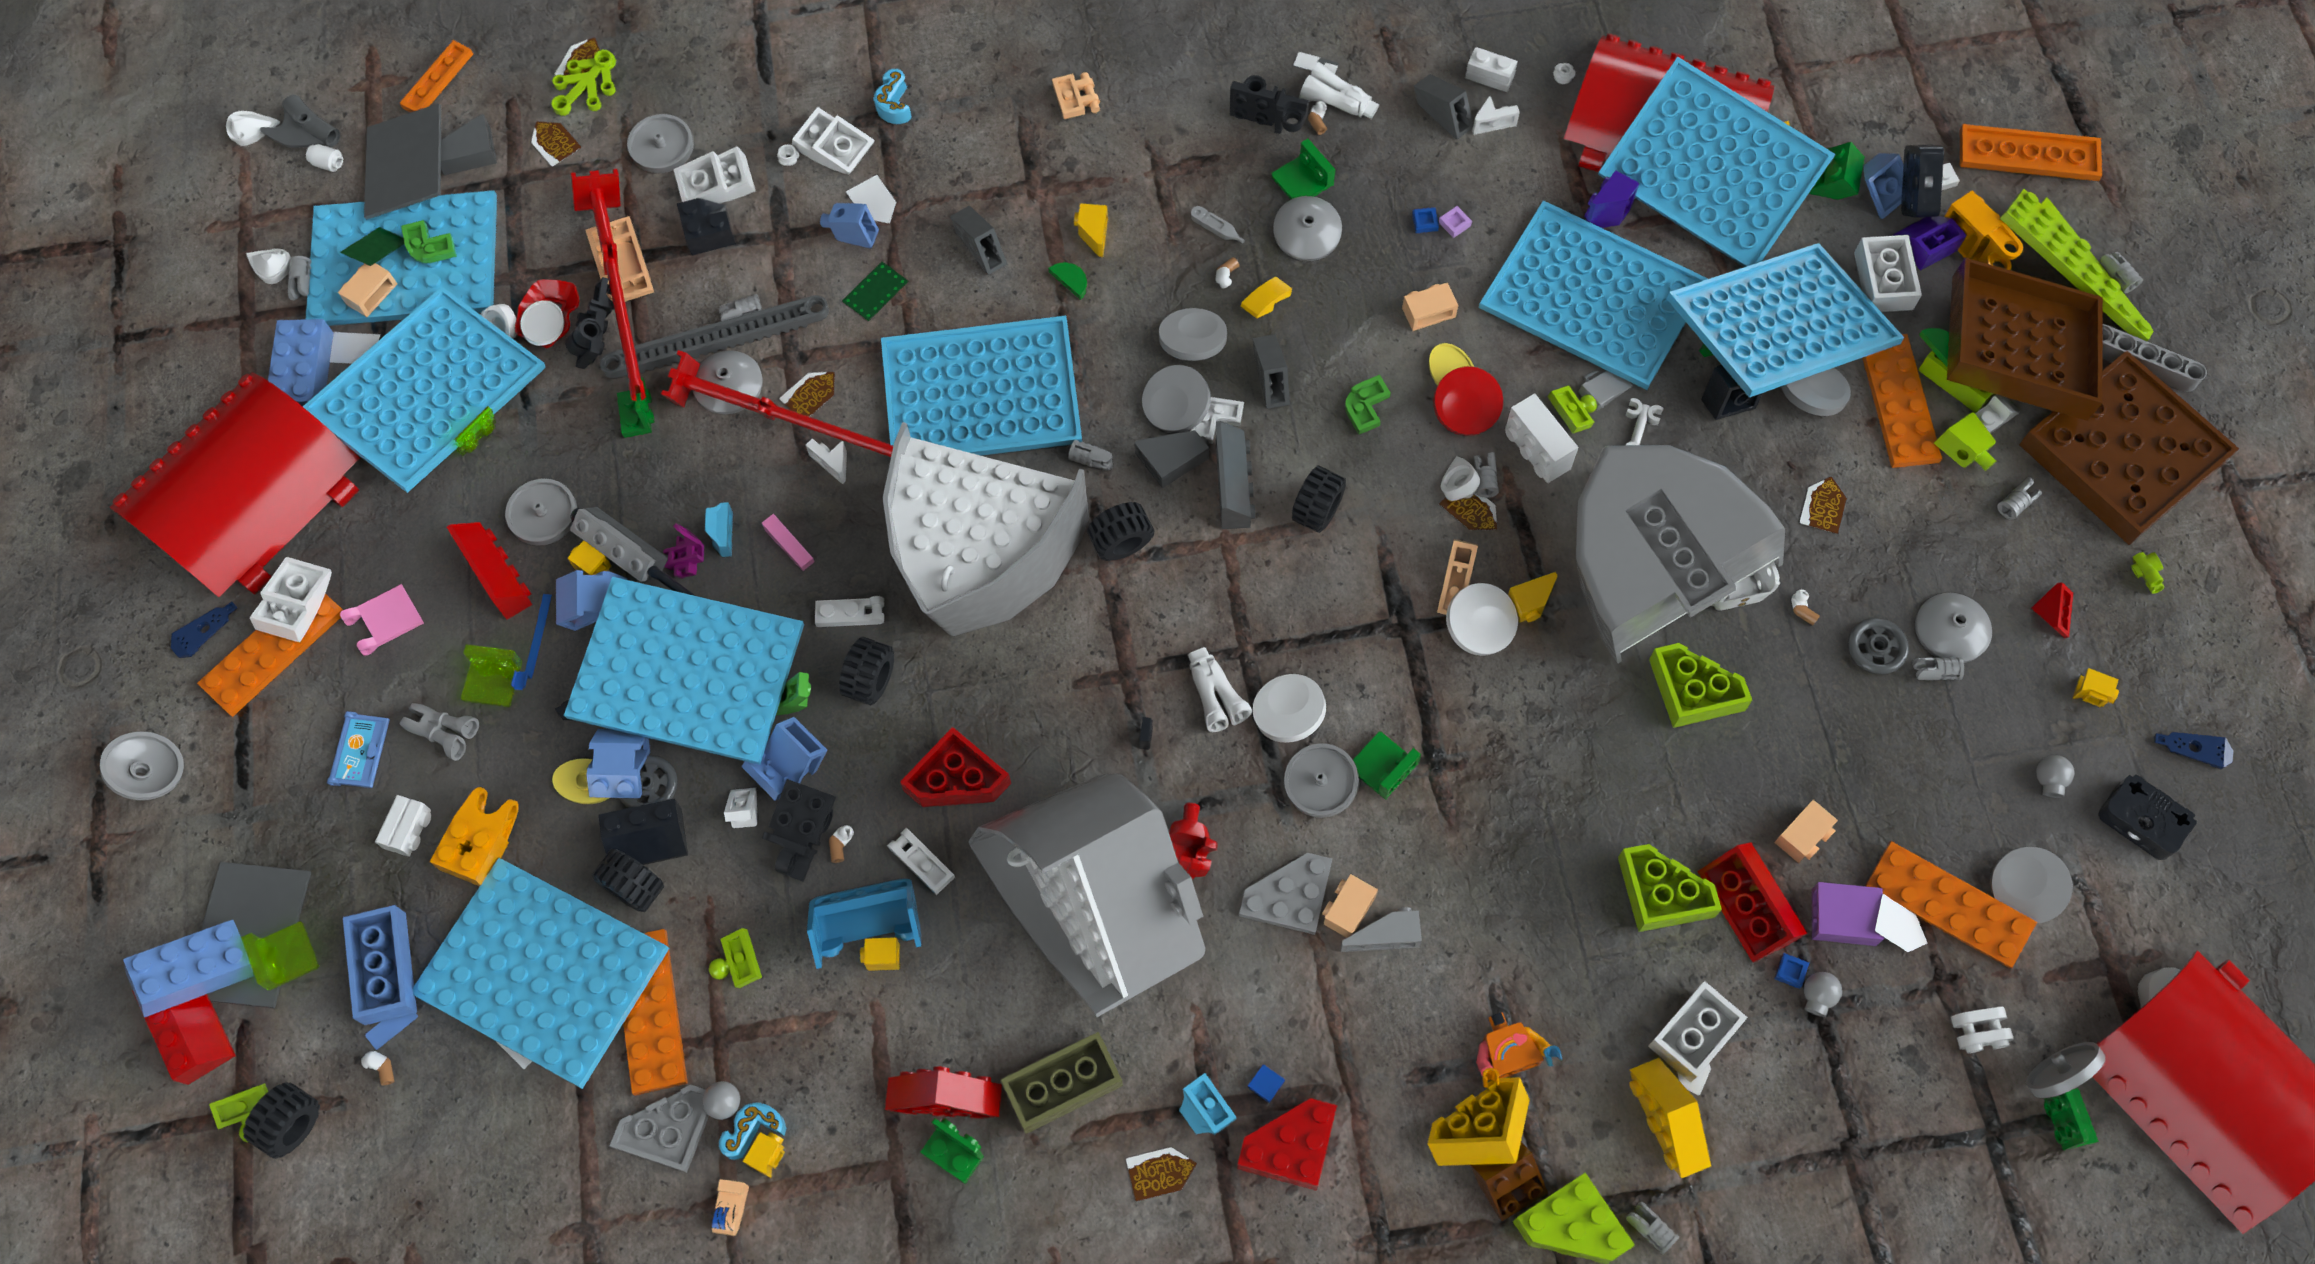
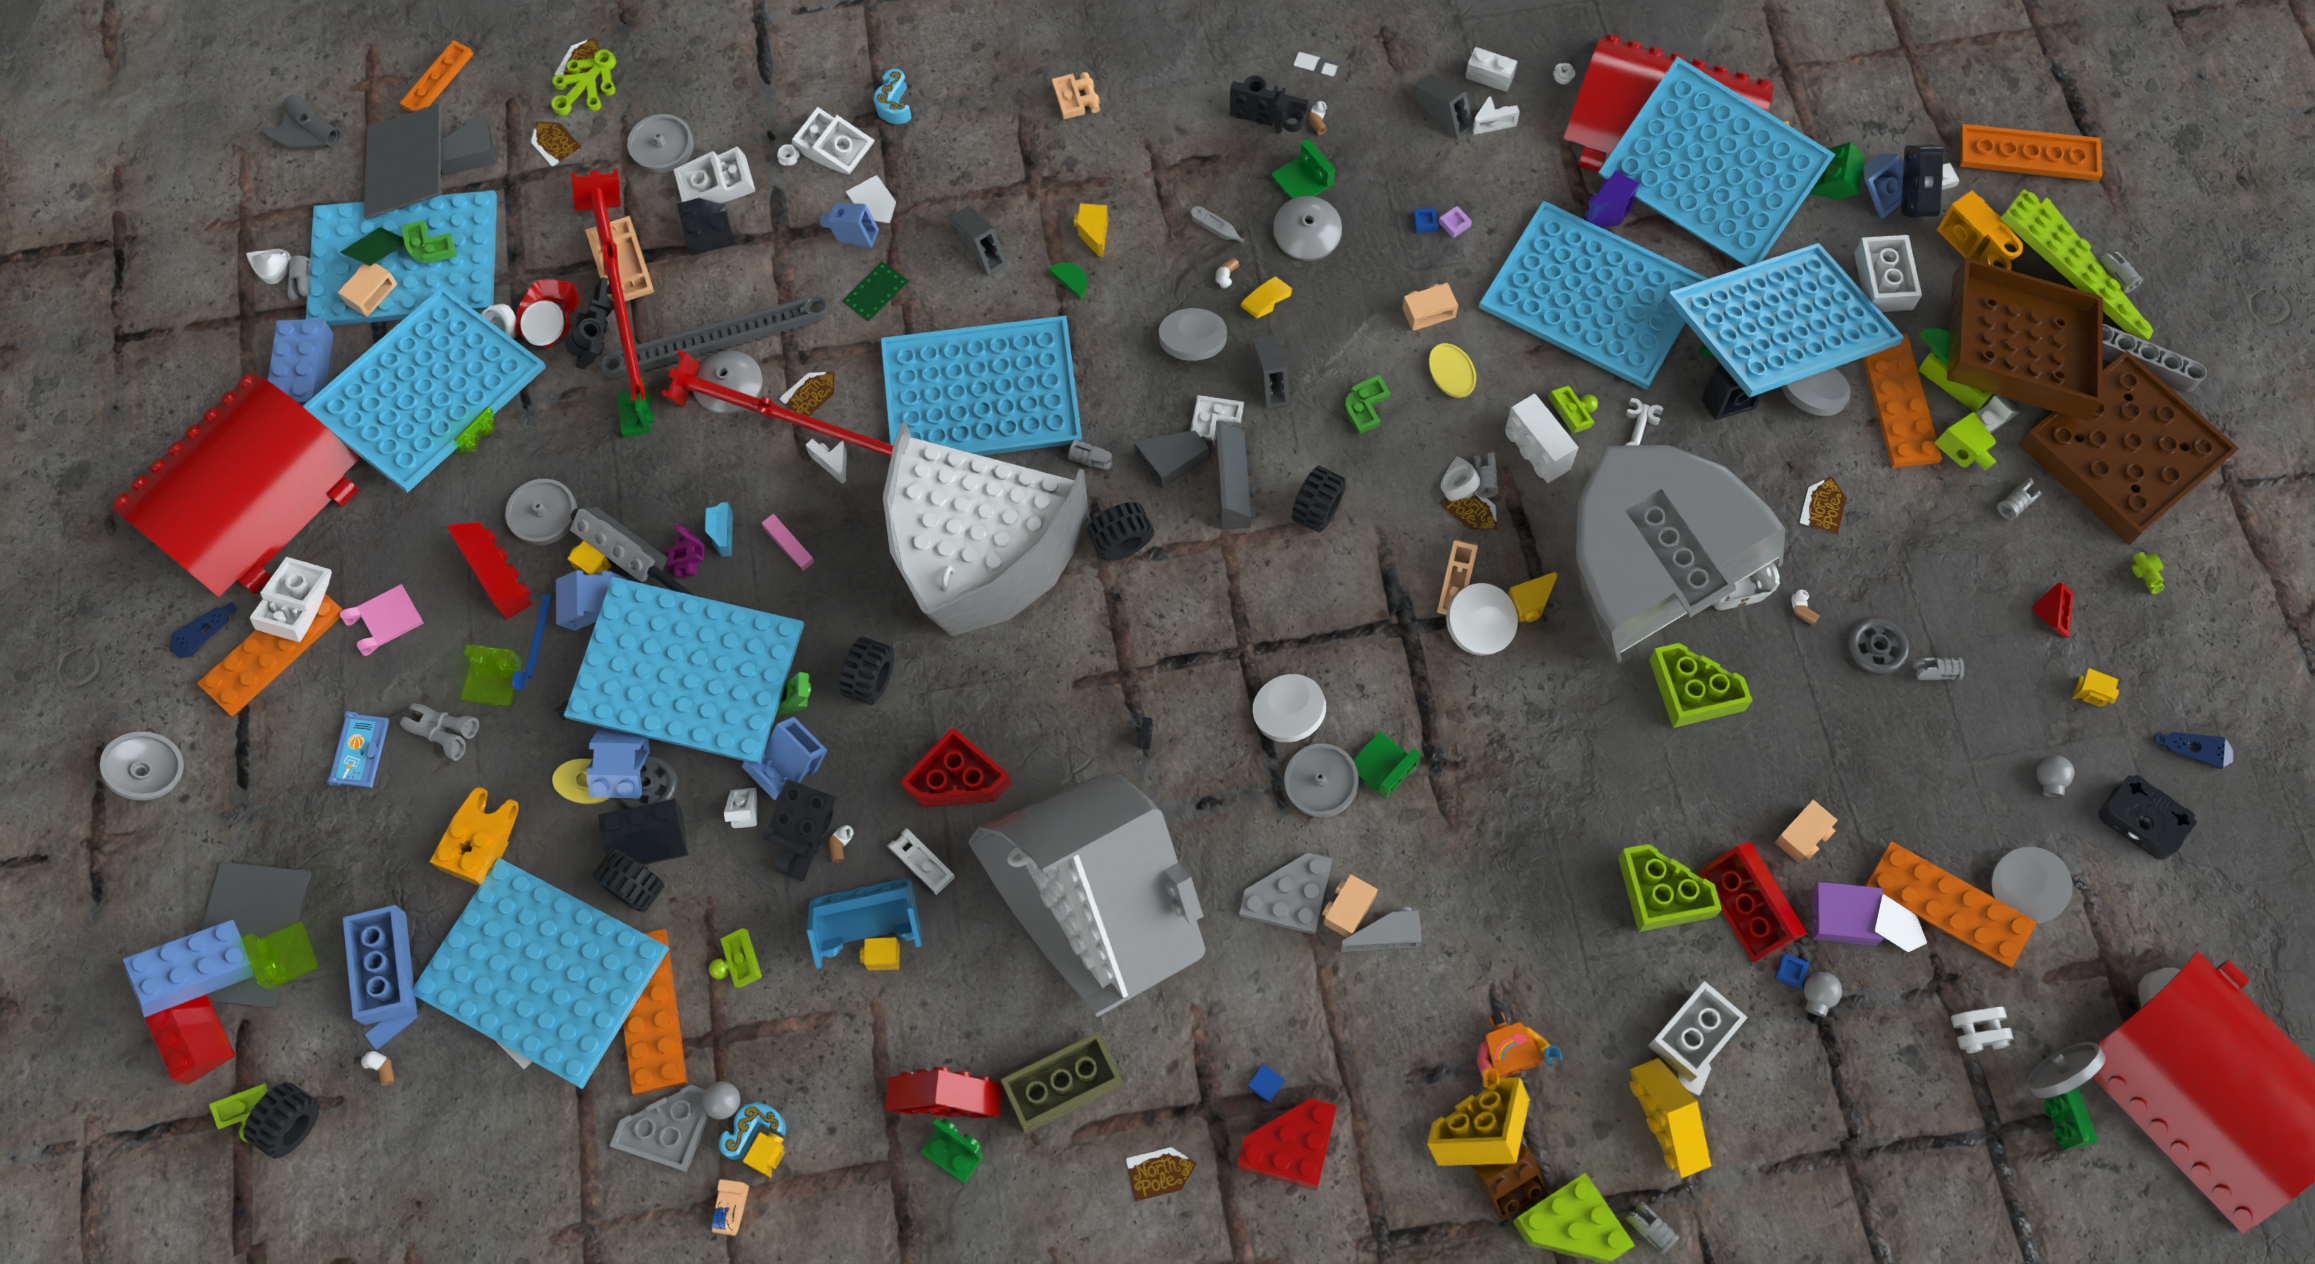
white piece [226,111,280,146] -> none
white brick [306,144,343,172] -> none
white sticker [330,332,380,364] -> none
white brick [375,795,431,857] -> none
light grey hinge [719,294,763,321] -> none
white plate [815,596,884,627] -> none
light grey piece [1142,365,1211,434] -> none
red piece [1168,803,1218,879] -> none
medium azure slope [1179,1073,1237,1135] -> none
white piece [1188,647,1252,732] -> none
white piece [1299,62,1379,119] -> none
red piece [1433,366,1503,436] -> none
light grey piece [1578,371,1633,411] -> none
dark purple slope [1893,216,1967,271] -> none
light grey dish [1915,593,1992,663] -> none

